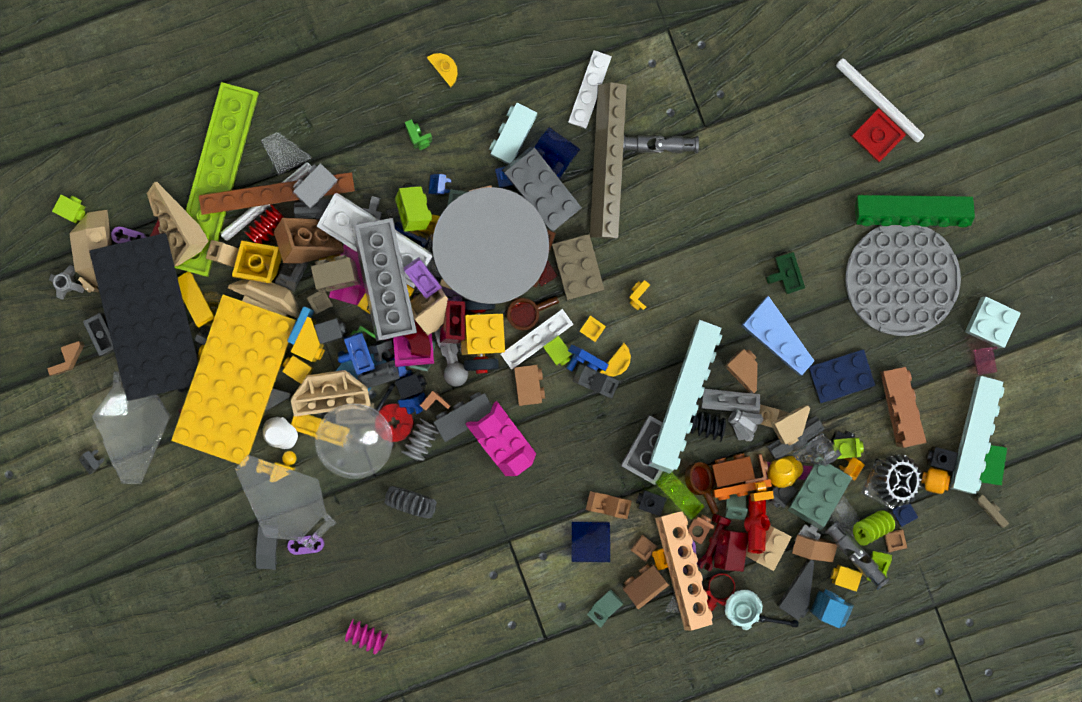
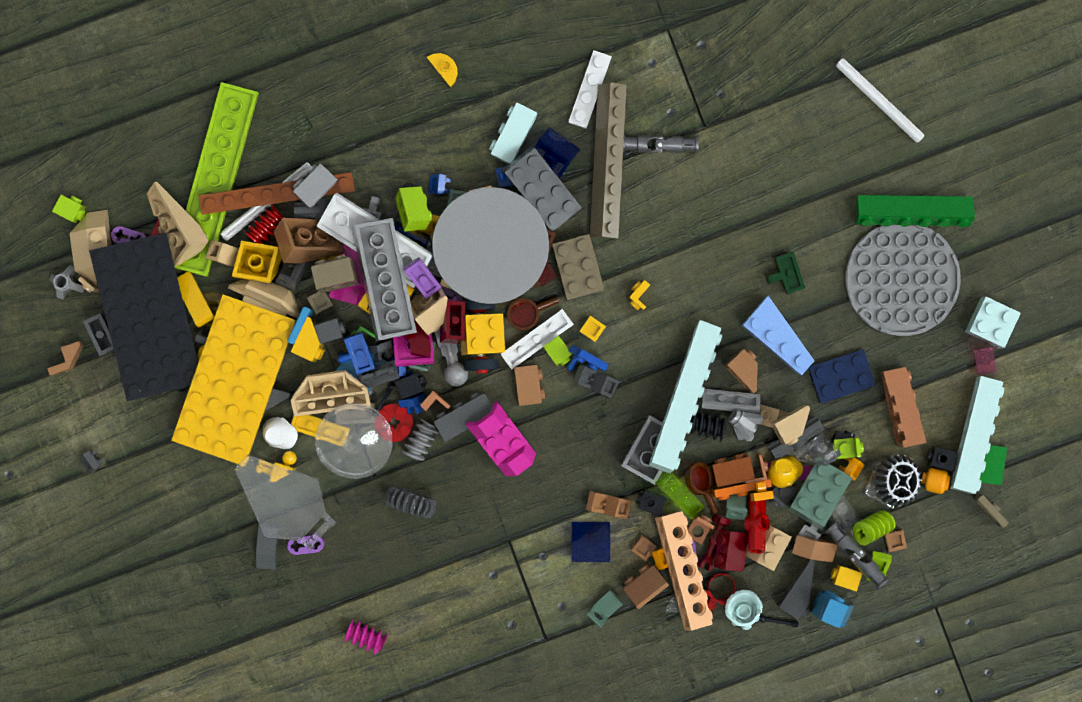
clear windscreen [92,371,171,484] -> none
clear wing [261,132,312,175] -> none
yellow brick [282,355,314,384] -> none
bright green bracket [405,120,432,150] -> none
yellow plate [600,343,631,377] -> none
red plate [851,108,906,163] -> none
dark blue plate [891,502,918,527] -> none

